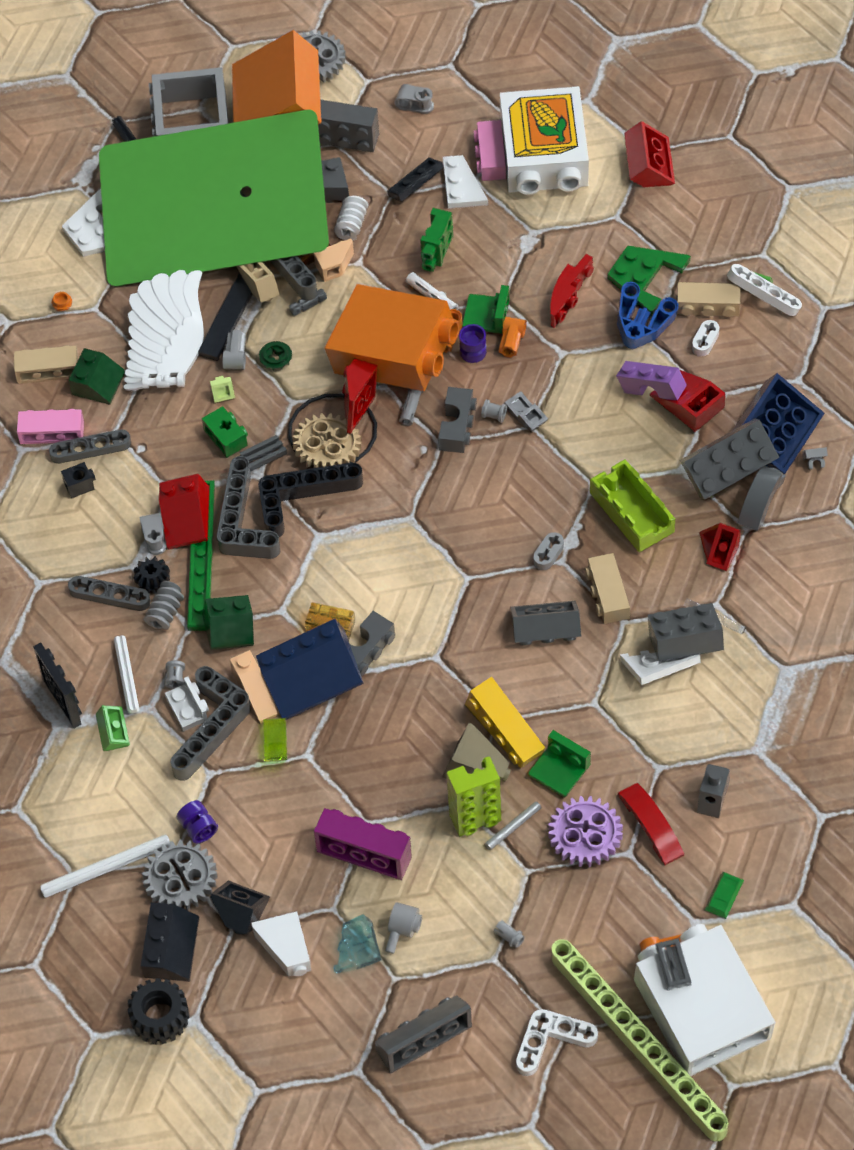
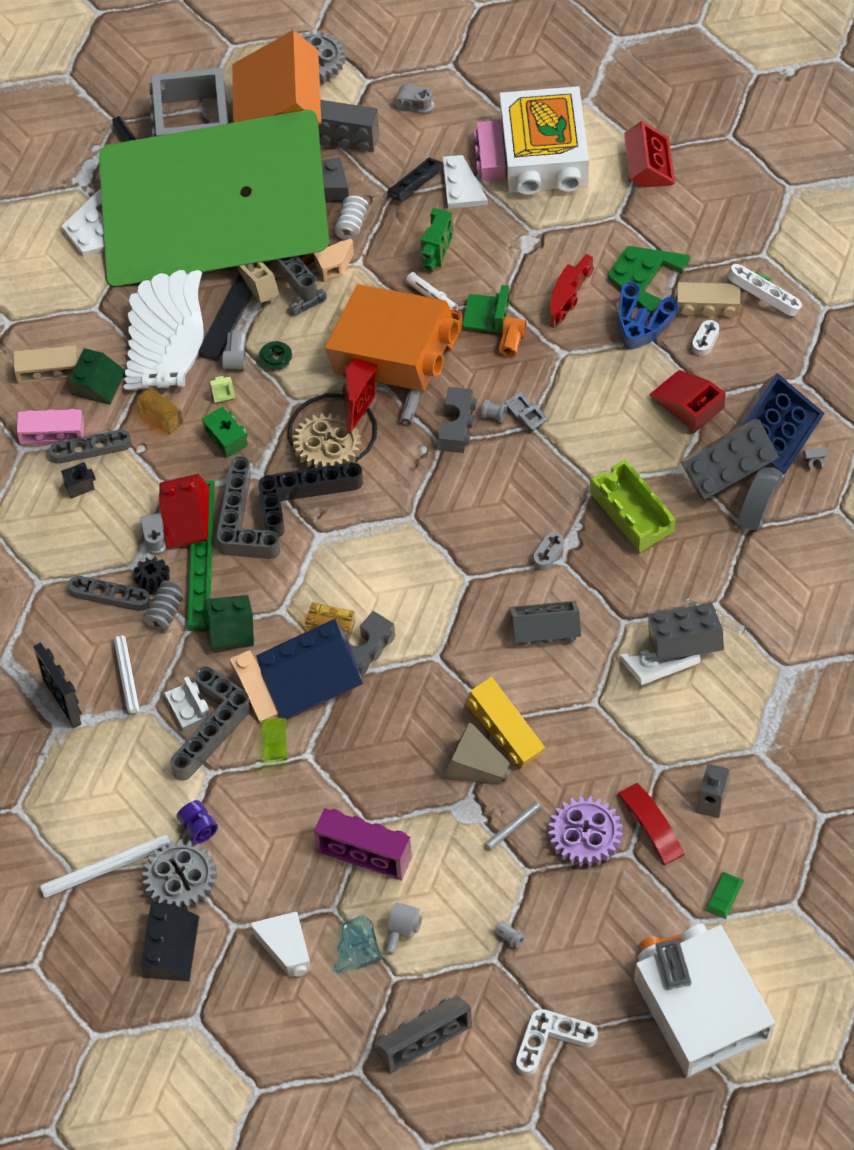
orange plate [52,292,72,311] -> none
bright green slope [96,705,130,751] -> none
black tyre [127,978,189,1044] -> none
light grey bush [165,660,185,689] -> none
black slope [210,880,270,935] -> none
dark grey tile [240,435,287,471] -> none
lime piece [446,756,501,837] -> none
dark purple wheel [459,324,487,363] -> none
green bracket [529,730,591,797] -> none
yellowish green beam [552,939,728,1142] -> none
tan brick [585,553,630,624] -> none
medium lavender arch [616,361,687,400] -> none
red slope [699,523,741,571] -> none
none -> clear yellow brick [136,387,183,435]

